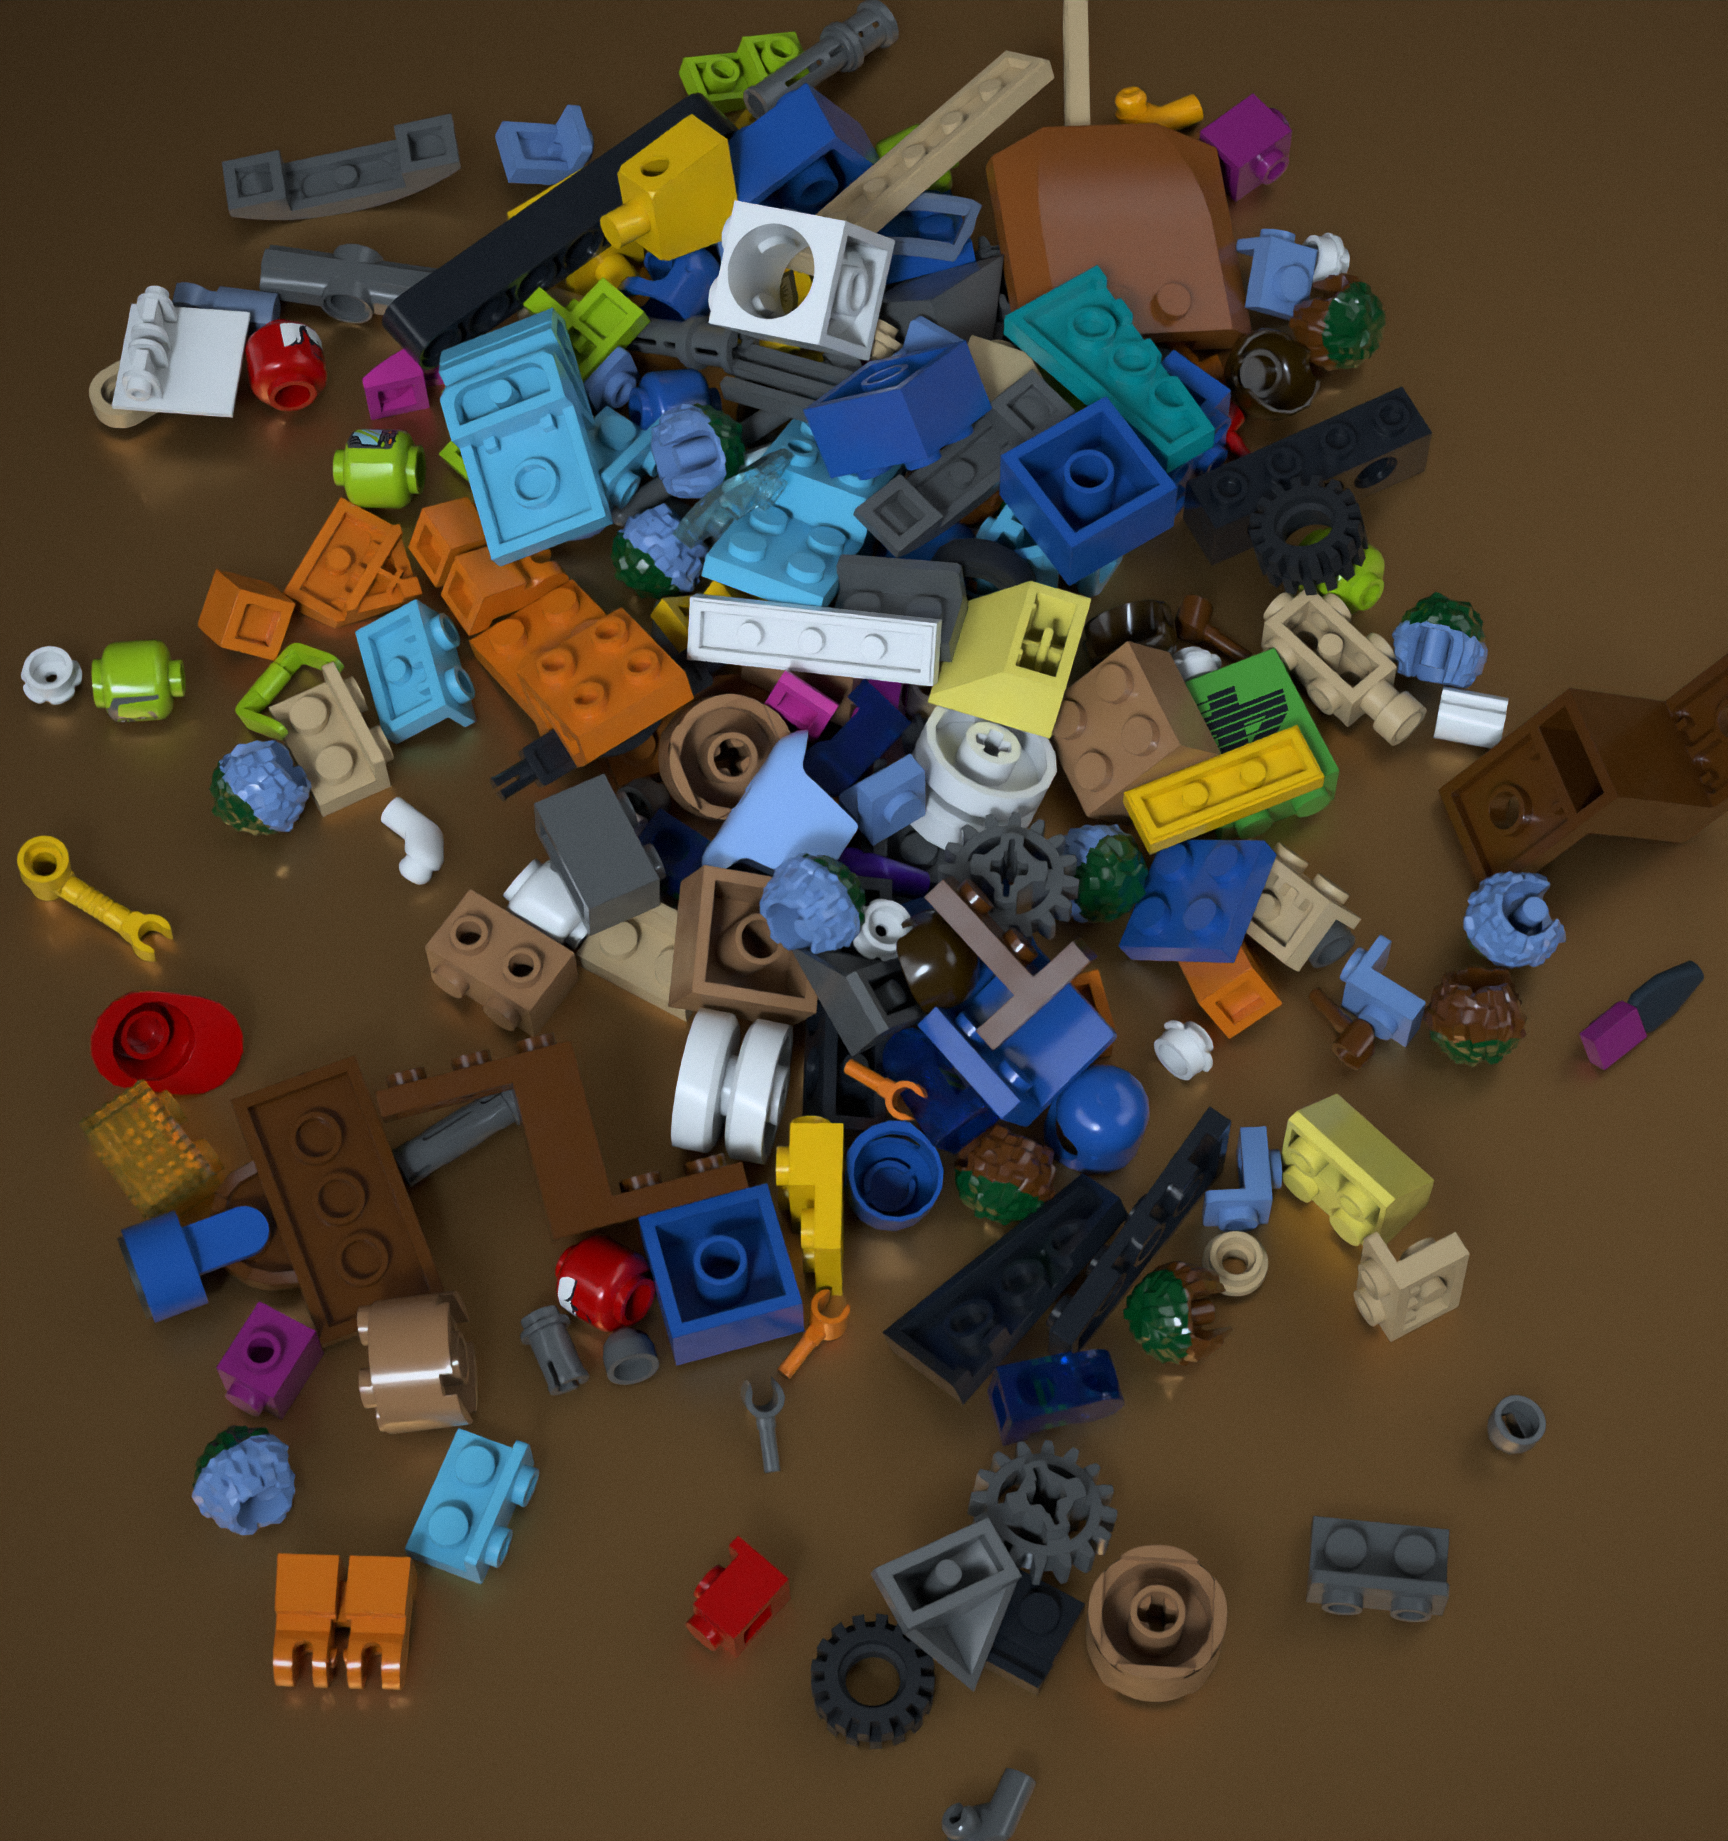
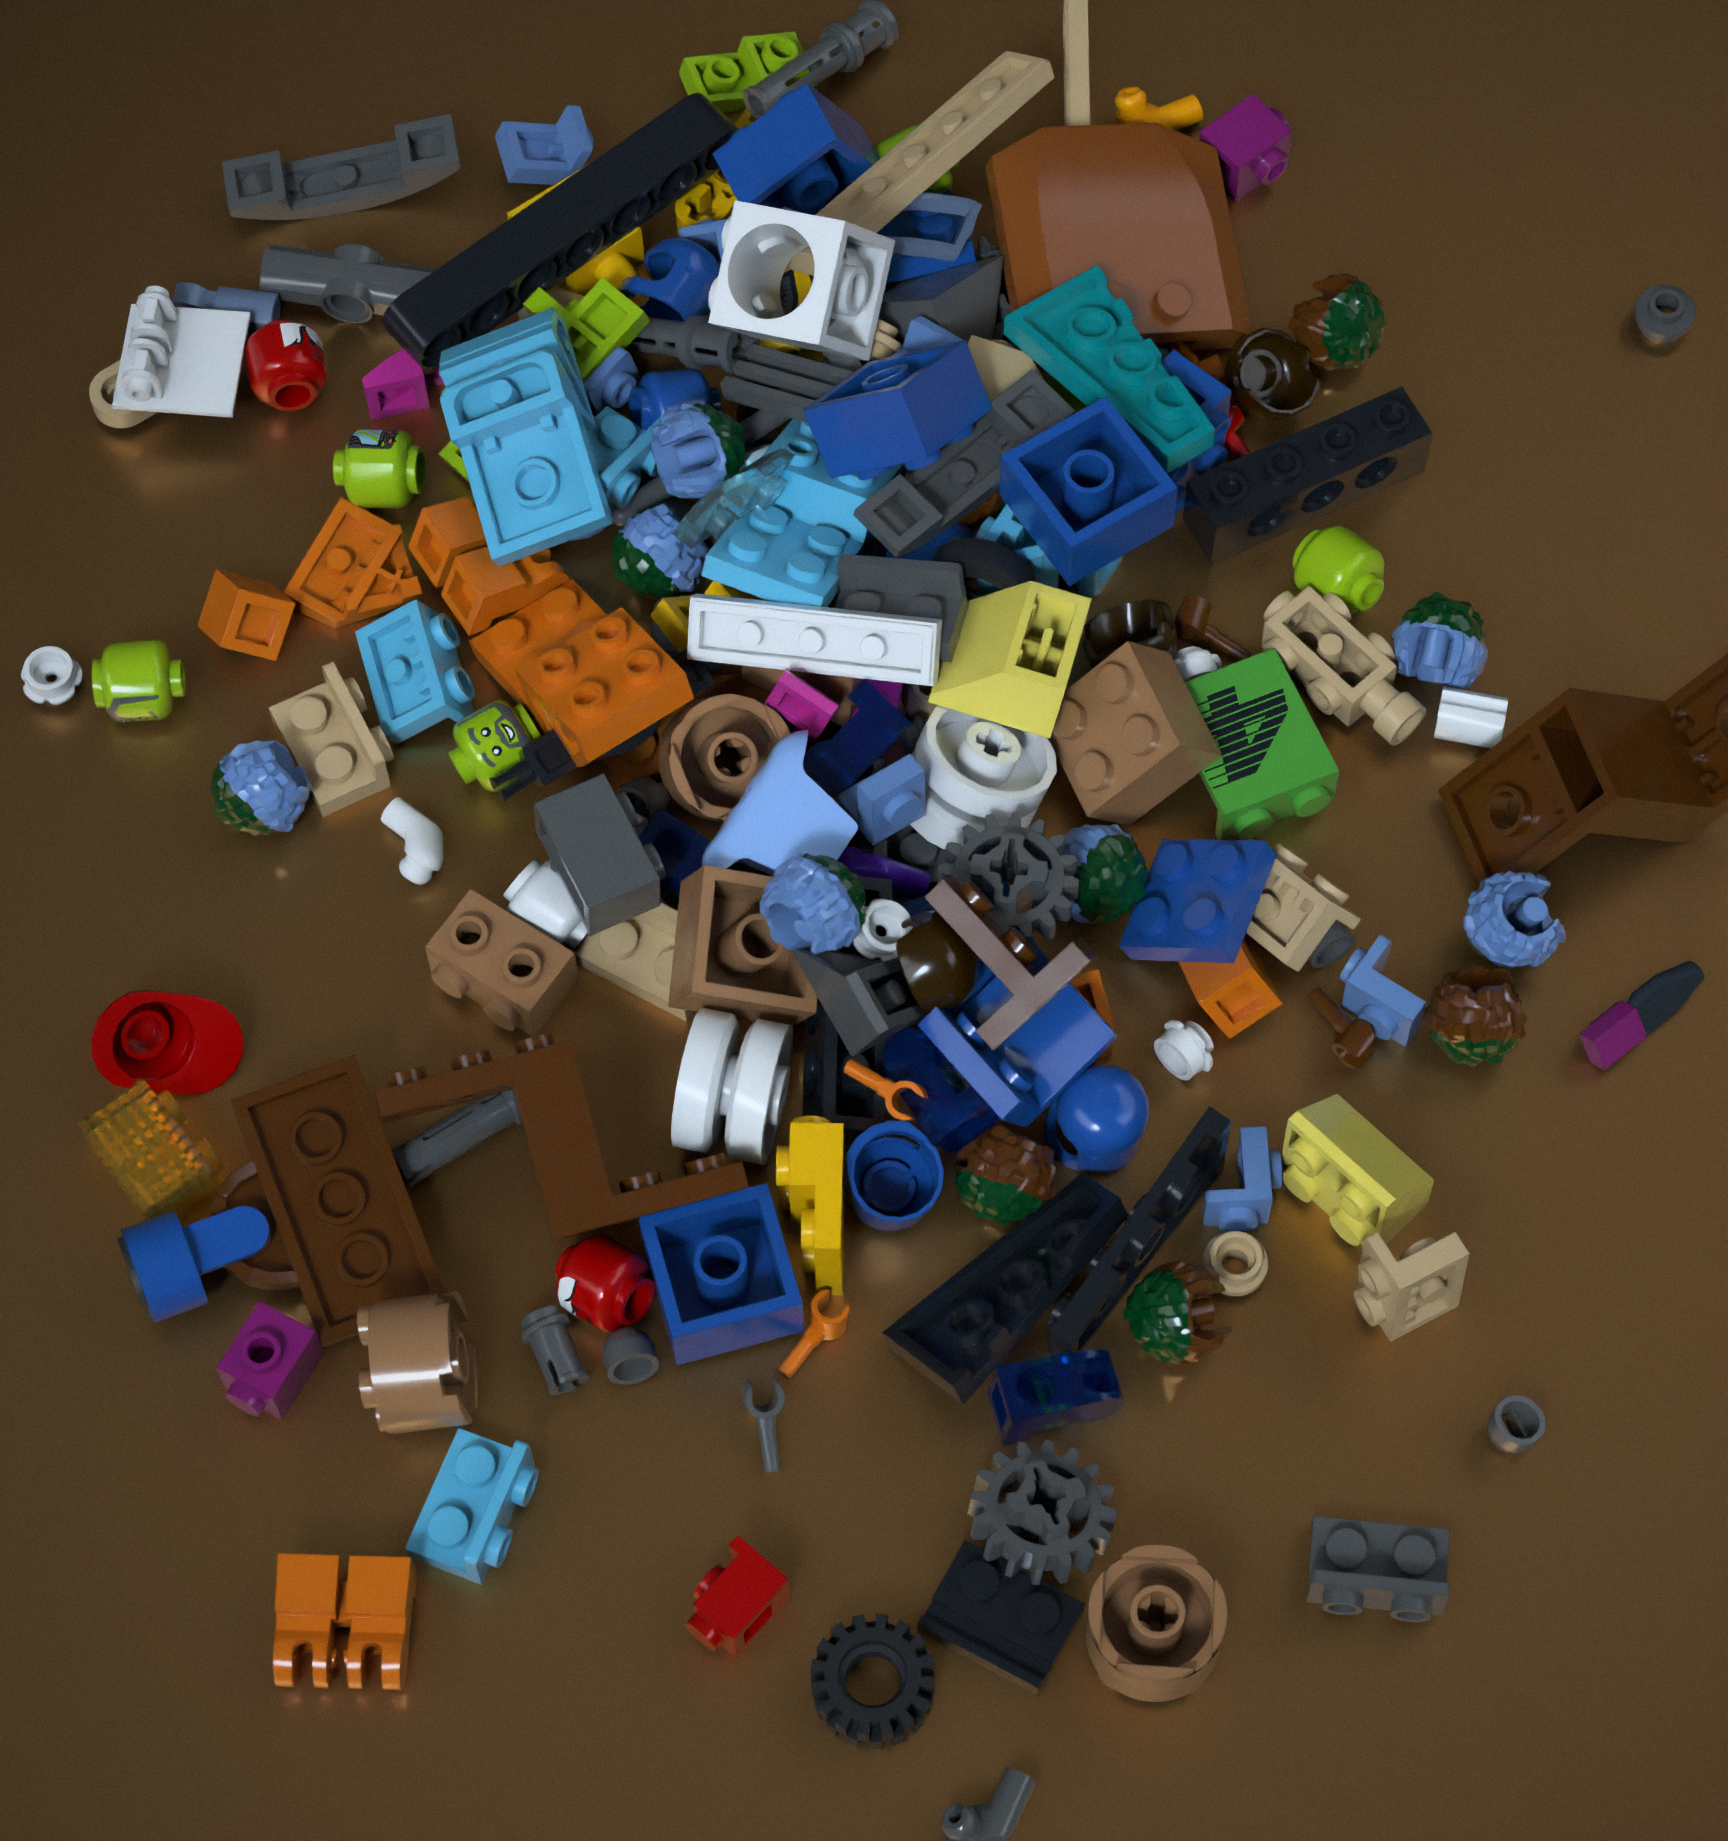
yellow brick [17,836,173,962] -> none
medium blue piece [191,1425,296,1535] -> none
lime piece [235,643,344,741] -> none
yellow torso [600,114,738,261] -> none
dark grey slope [870,1517,1022,1692] -> none
yellow tile [1123,725,1325,855] -> none
medium blue bracket [1236,229,1318,321] -> none
black tyre [1249,475,1368,596] -> none
white plate [1302,233,1350,284] -> none
none -> lime head [447,700,541,792]
none -> dark grey plate [1634,285,1695,343]

